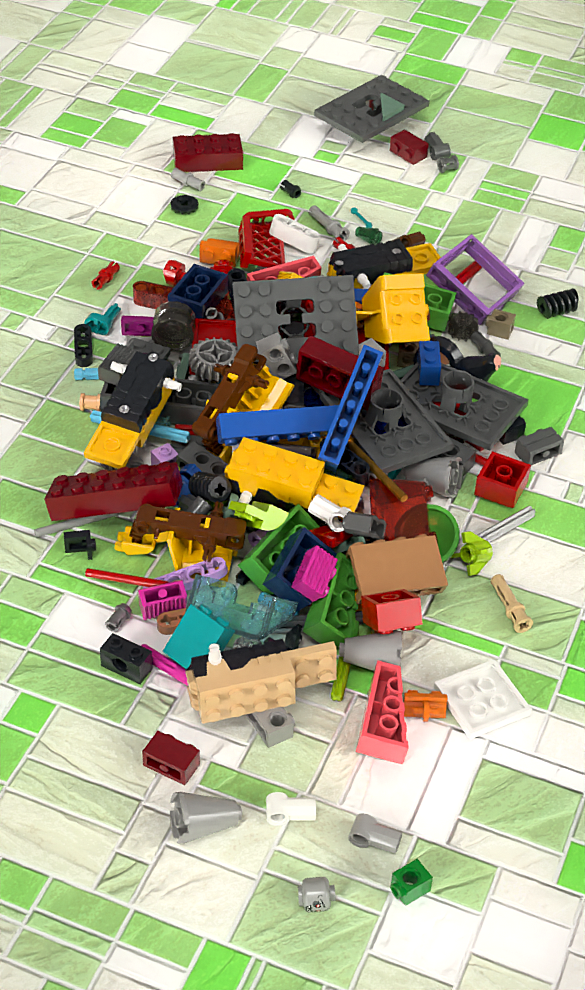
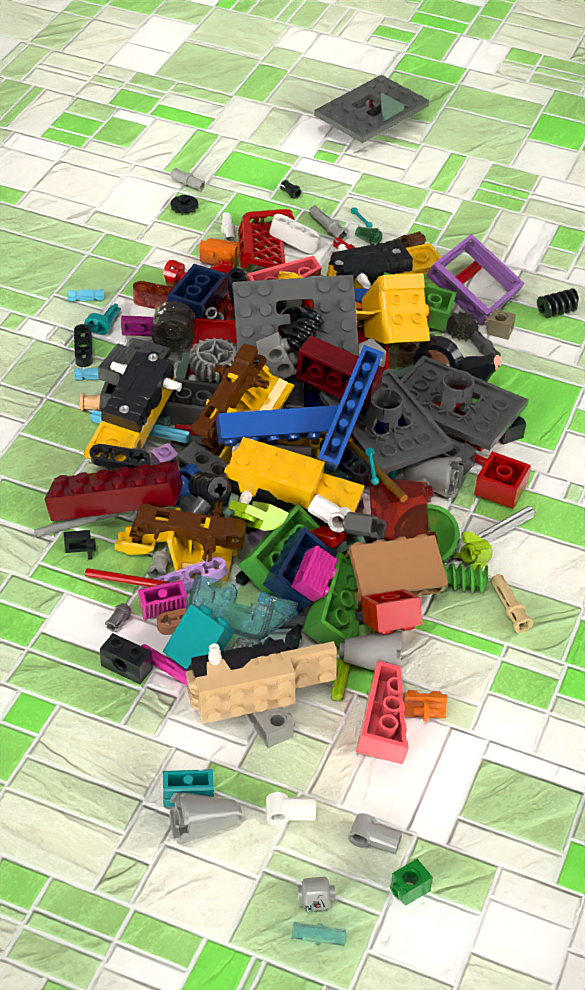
red pin [92,261,120,290] -> none
dark red brick [142,731,200,786] -> none
dark red brick [173,133,243,172] -> none
dark red brick [390,129,429,165] -> none
blue brick [417,341,441,386] -> none
dark grey piece [424,132,451,160] -> none
white plate [434,659,532,739] -> none
dark grey bush [437,155,459,173] -> none
dark grey brick [515,427,564,465] -> none
none -> medium azure axle [68,289,104,301]
none -> black beam [89,444,151,469]
none -> light grey bush [147,551,172,579]
none -> teal brick [163,769,214,807]
none -> white pin [220,212,236,242]
none -> black piece [286,306,325,351]
none -> clear light blue pin [291,922,346,946]
none -> teal hinge [365,448,379,485]
none -> bright green piece [443,562,488,593]

